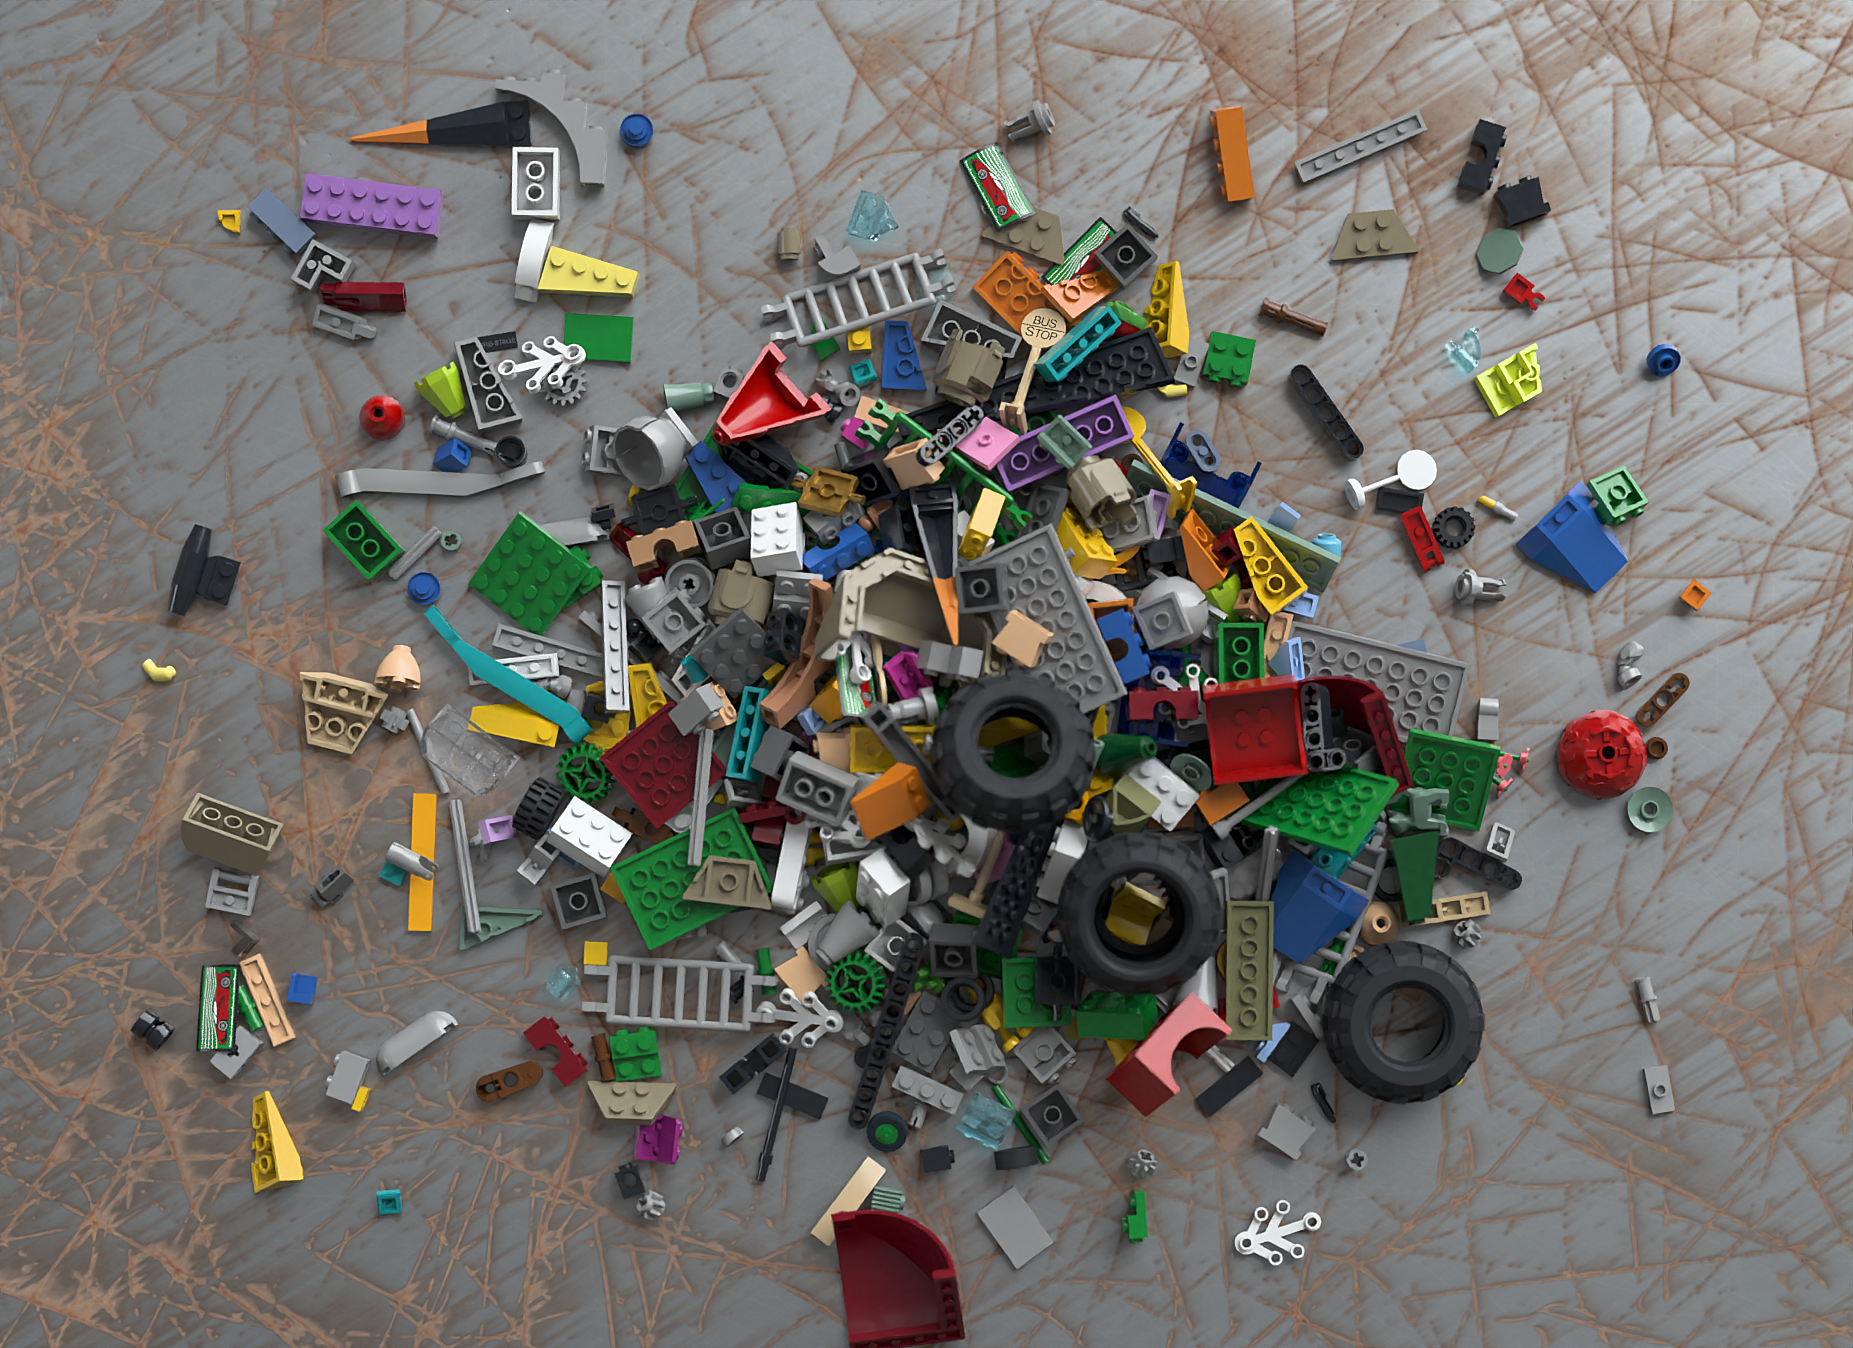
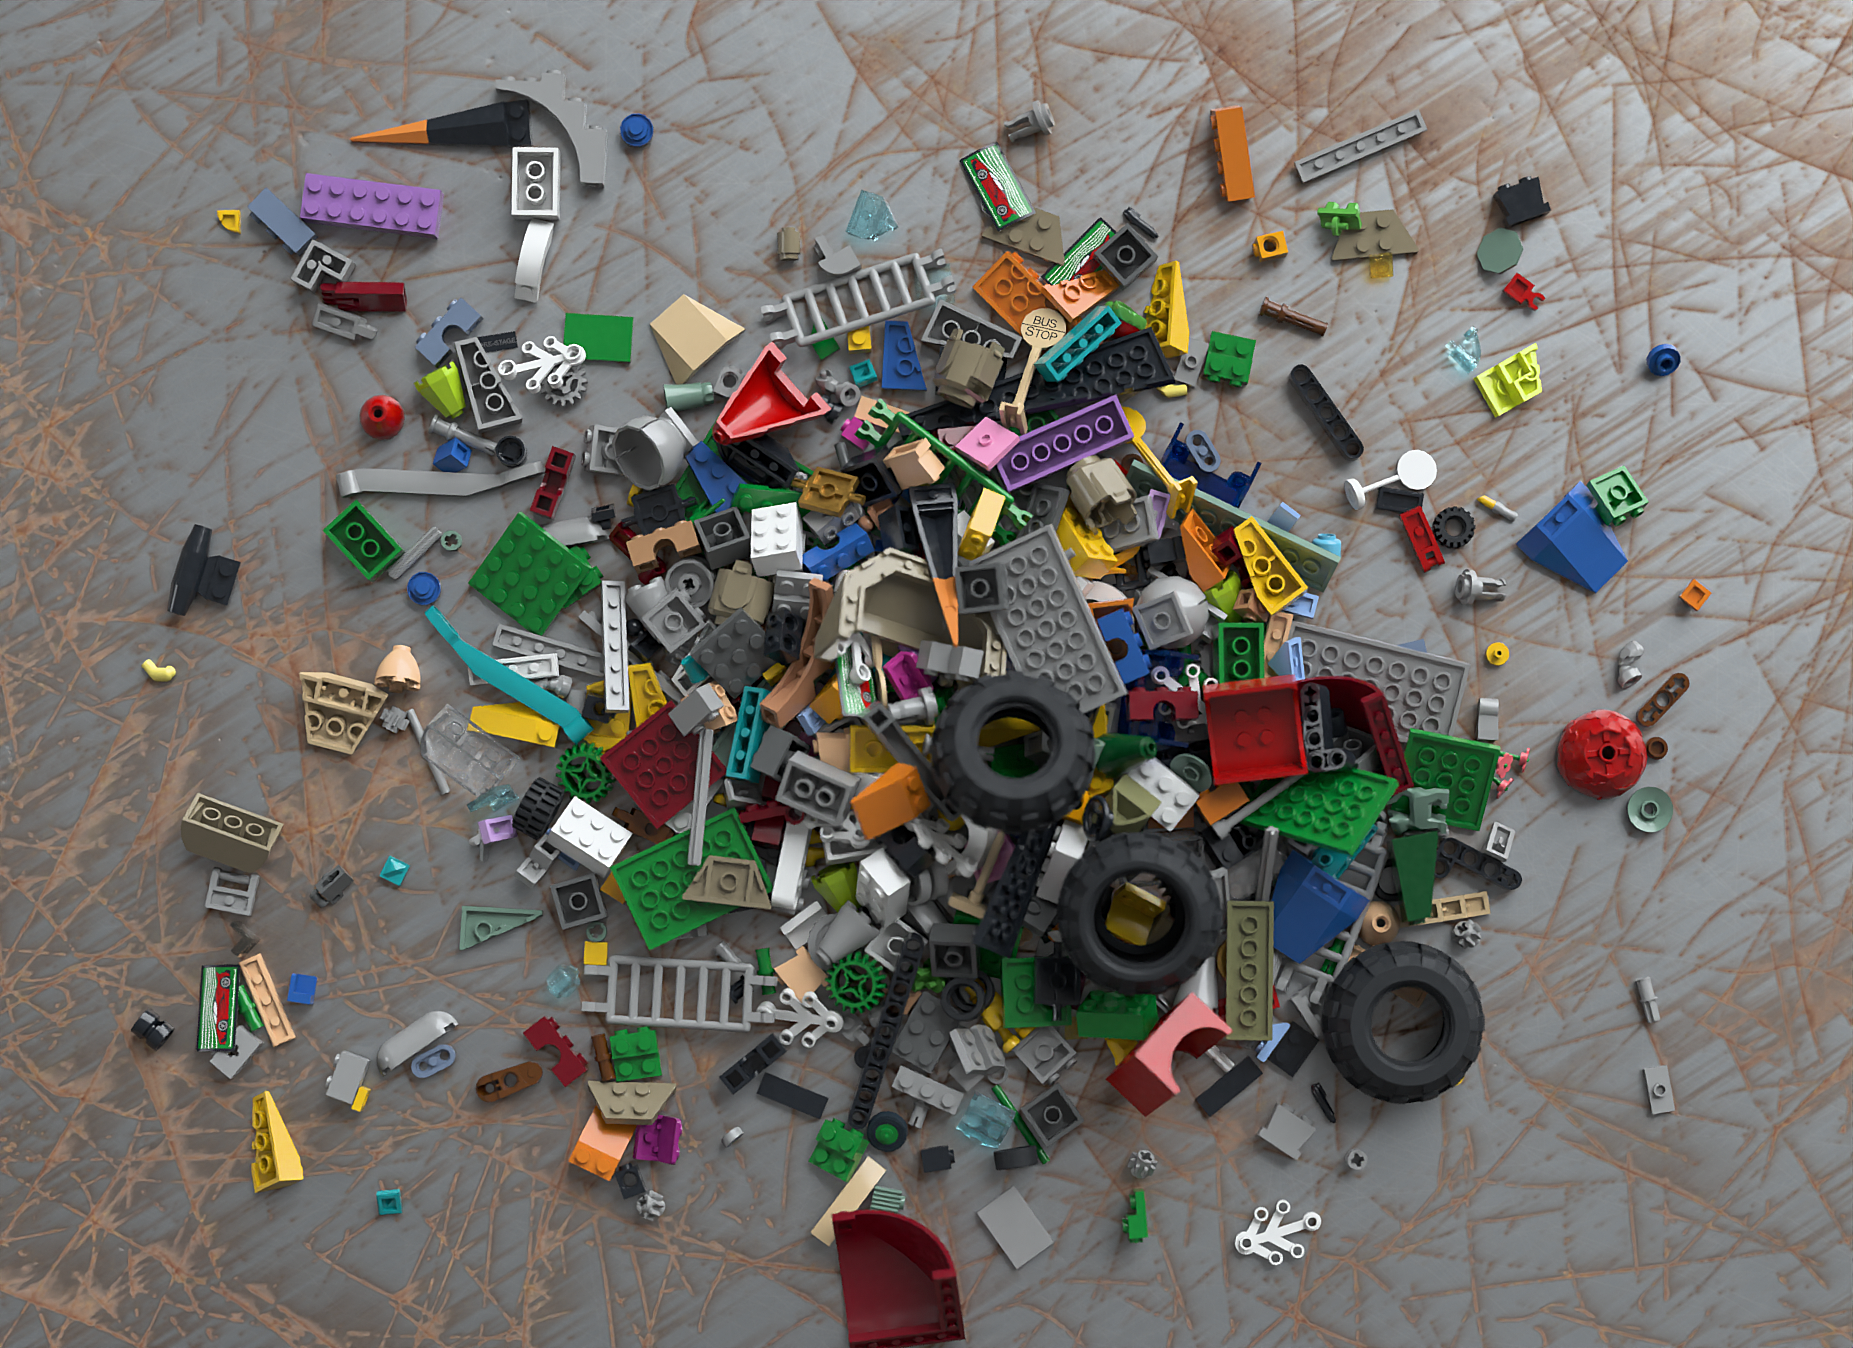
light grey piece [385,842,439,881] -> none
light orange tile [408,793,437,931] -> none
light grey axle [449,799,481,934] -> none
light yellow wedge [538,246,640,298] -> none
black bar [756,1046,798,1182] -> none
beam [916,405,984,466] -> none
light nougat hips [992,610,1054,668] -> none
sand green bracket [1037,414,1093,469] -> none
black arch [1457,119,1508,195] -> none
none -> sand blue plate [411,1044,456,1078]
none -> sand blue arch [415,298,483,369]
none -> clear light blue slope [467,784,519,813]
none -> dark red arch [530,446,576,520]
none -> orange slope [568,1105,637,1181]
none -> sand green bush [586,921,607,942]
none -> tan wedge [650,294,746,385]
none -> green plate [809,1118,869,1183]
none -> light orange brick [1252,231,1288,262]
none -> bright green hips [1317,202,1362,236]
none -> clear yellow plate [1369,252,1393,279]
none -> yellow tile [1485,642,1509,666]

